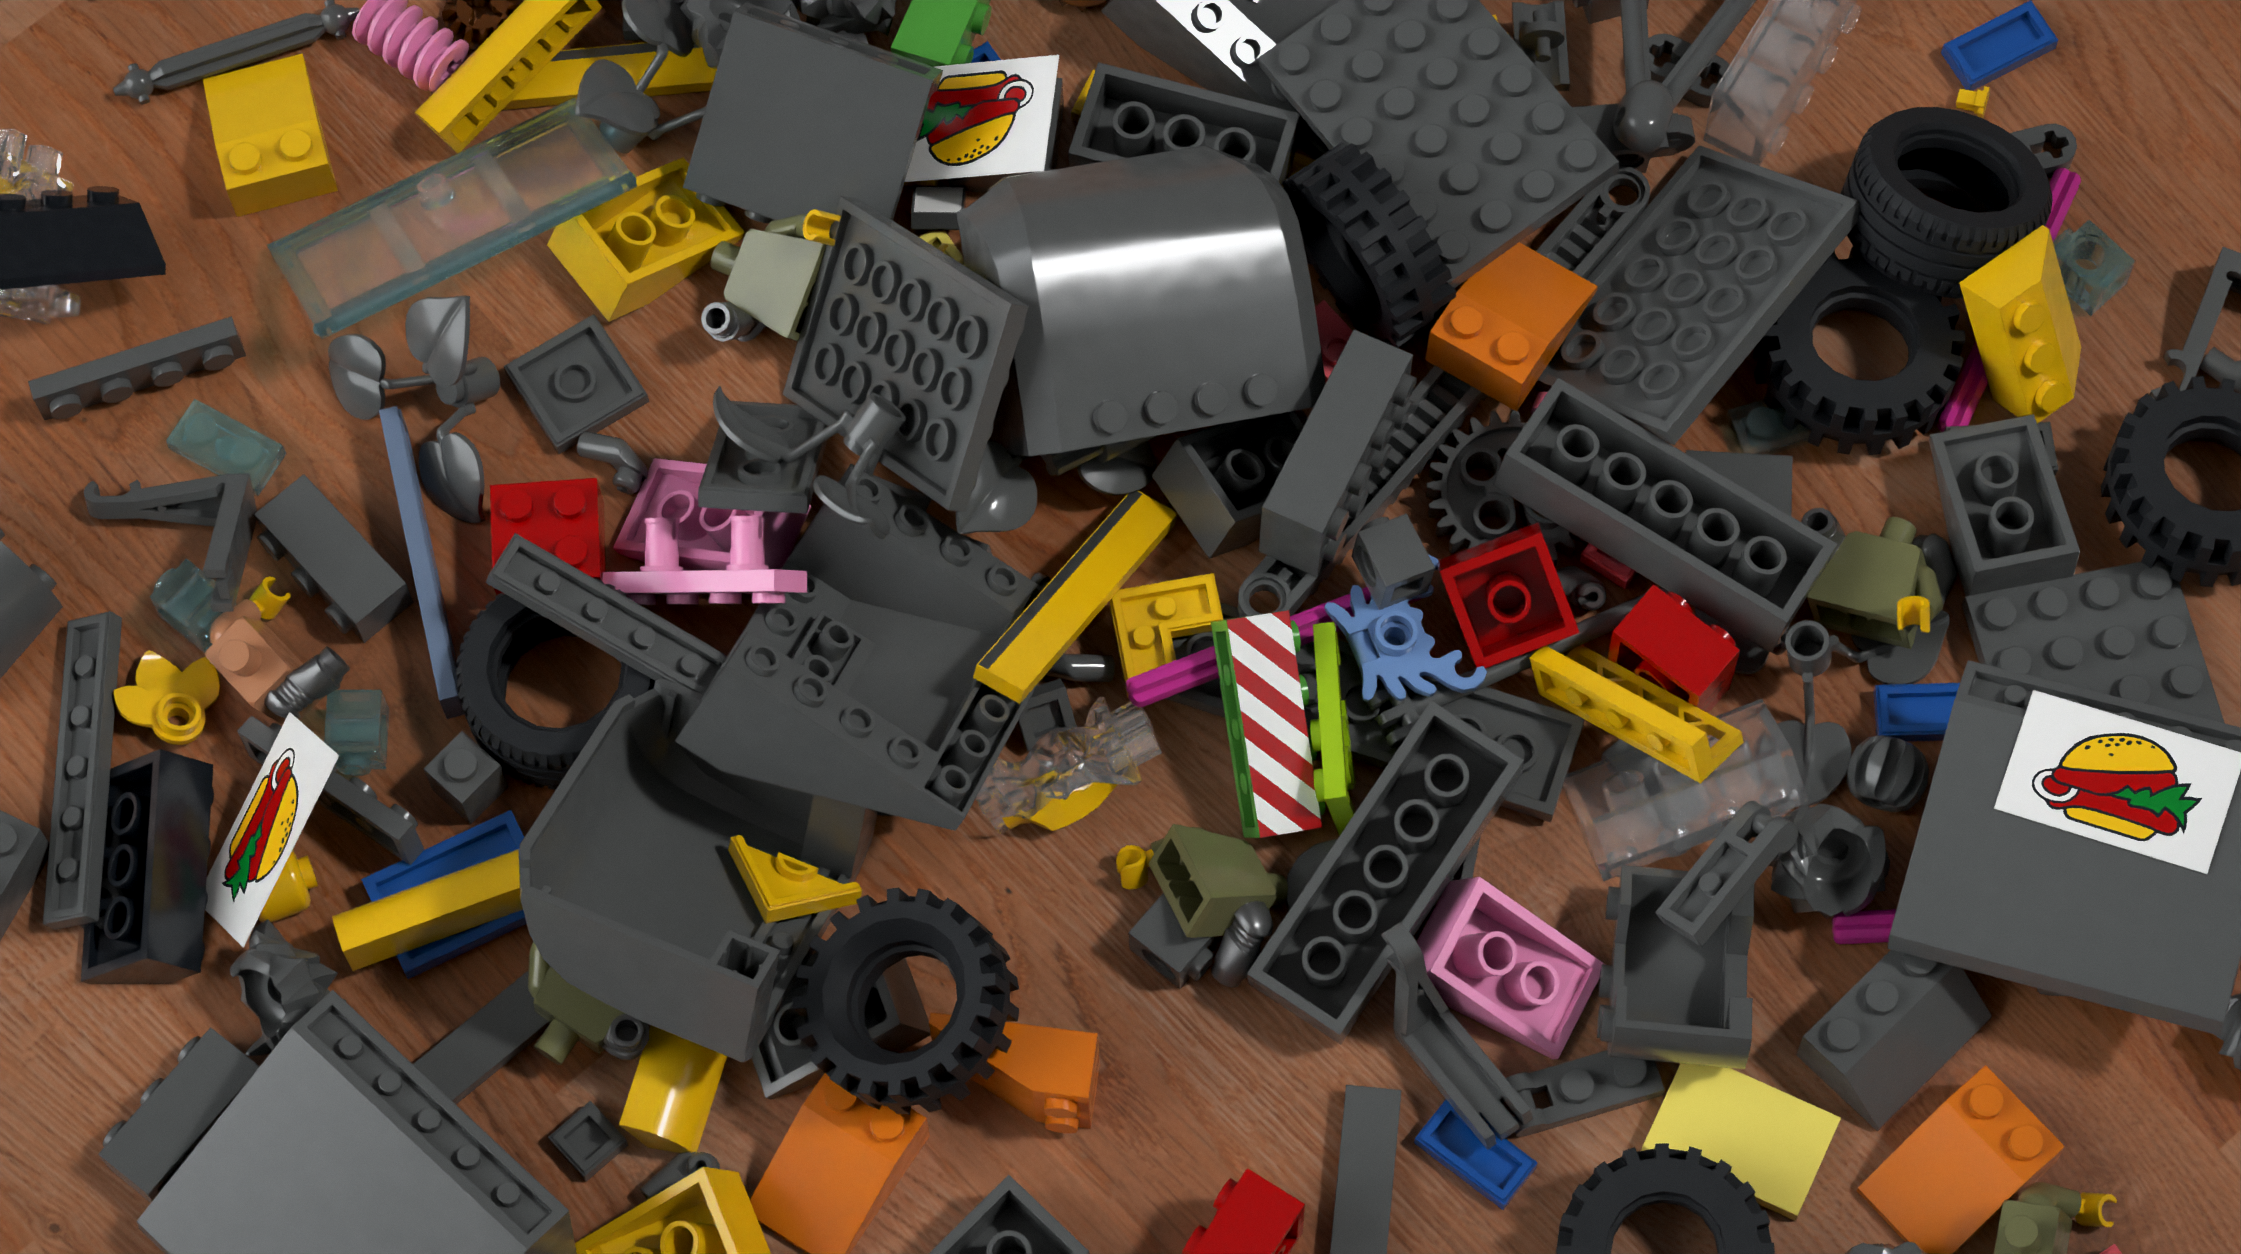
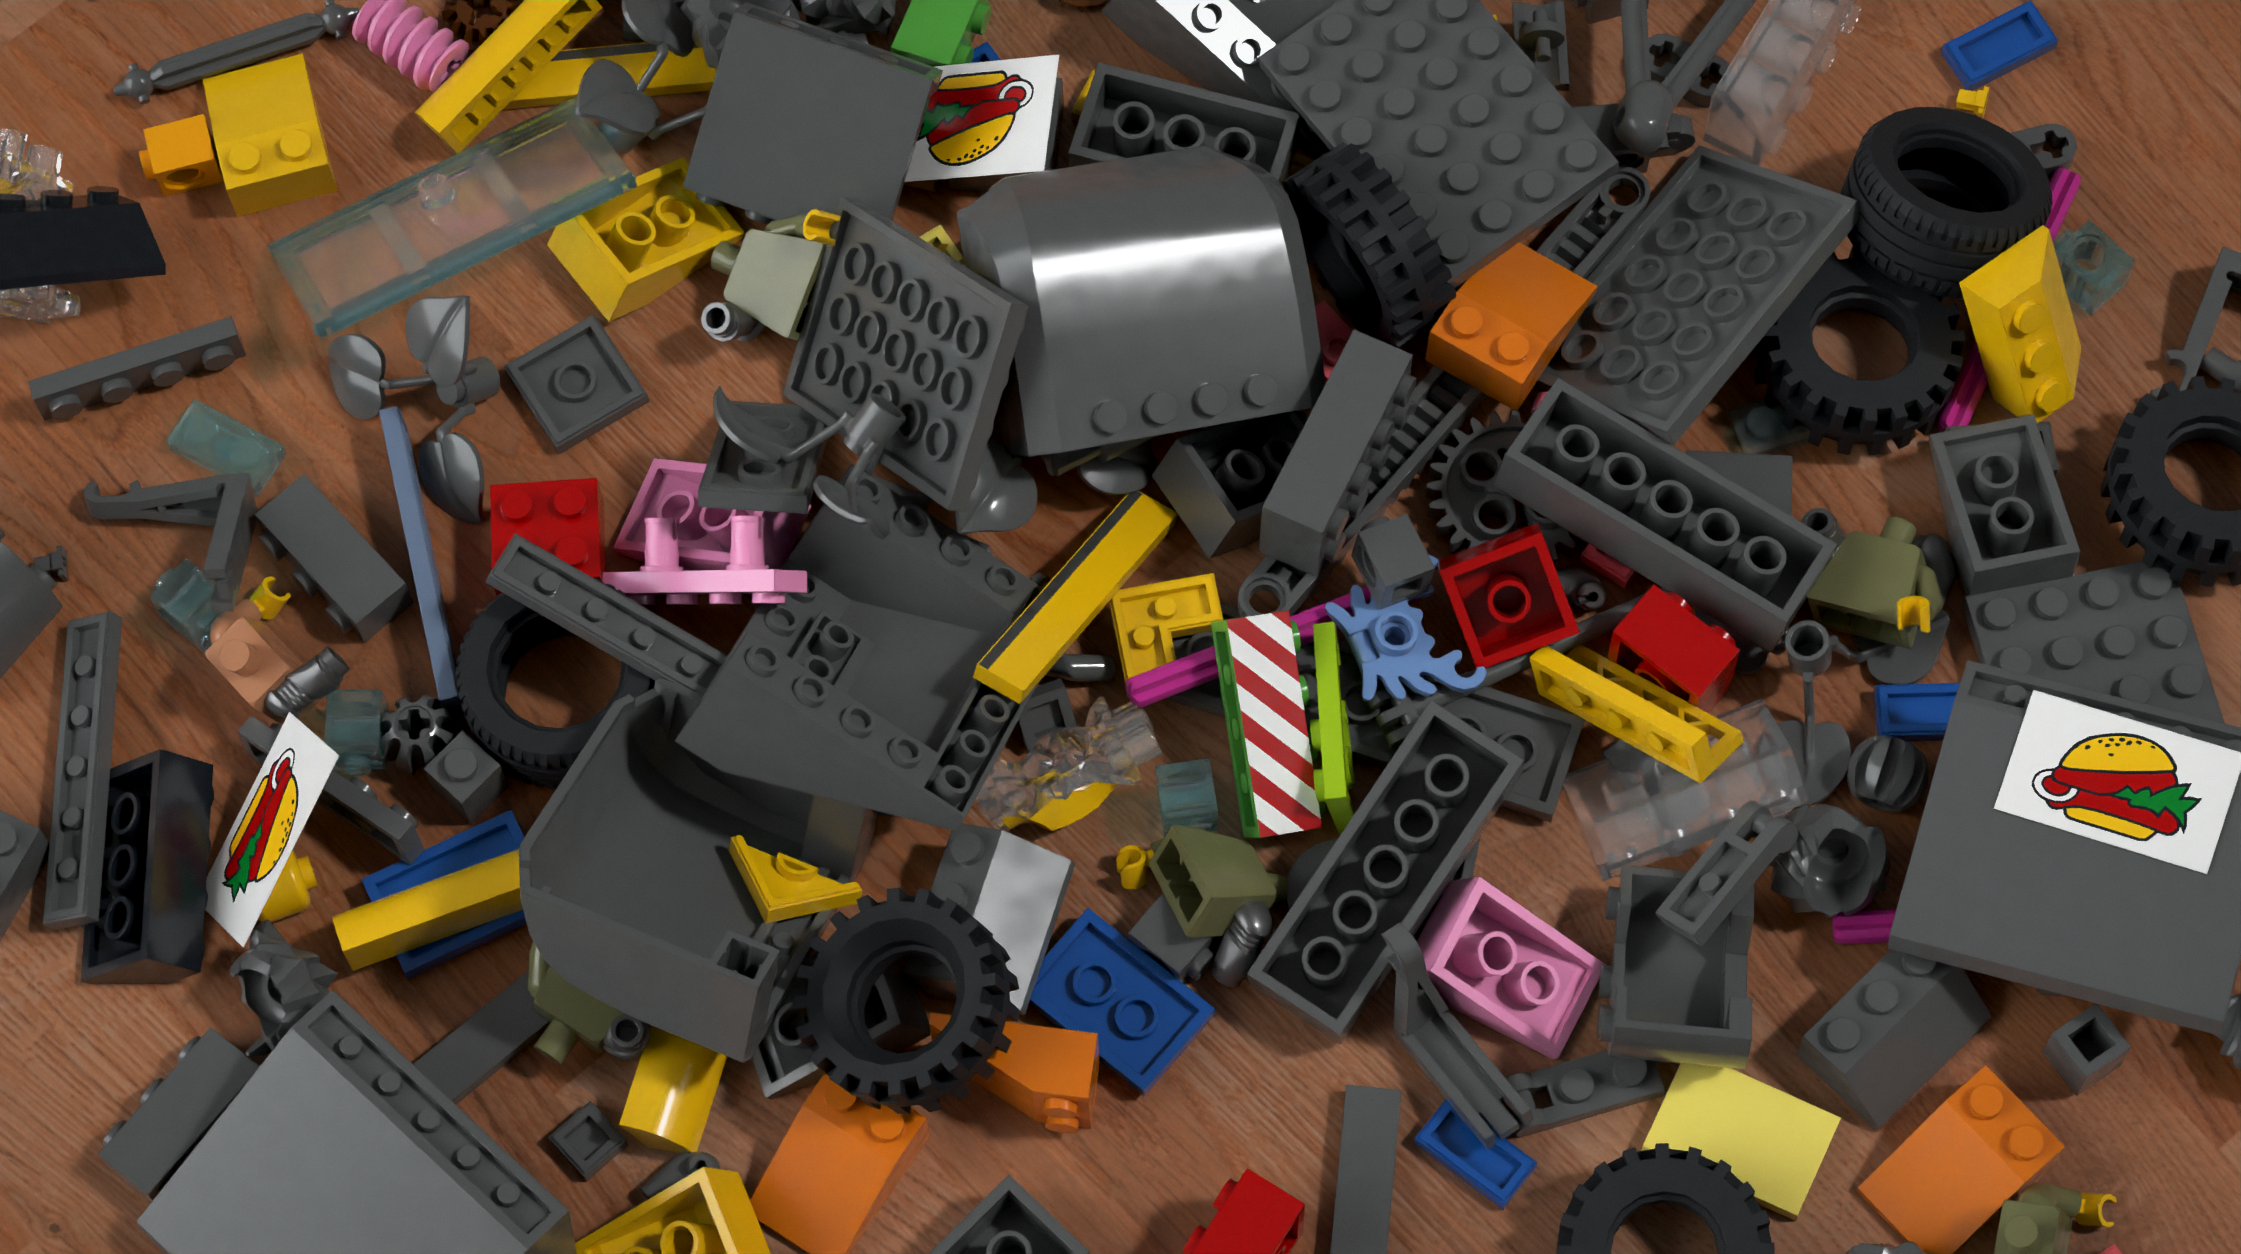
yellow plate [113,650,220,745] -> none
dark grey arm [577,431,648,495] -> none
tile [911,186,966,230] -> none
none -> dark grey piece [34,545,69,581]
none -> light orange brick [139,114,224,197]
none -> dark grey piece [378,694,458,775]
none -> slope [903,823,1075,1015]
none -> blue plate [1029,908,1215,1097]
none -> clear light blue brick [1155,758,1218,838]
none -> dark grey brick [2042,1003,2131,1096]

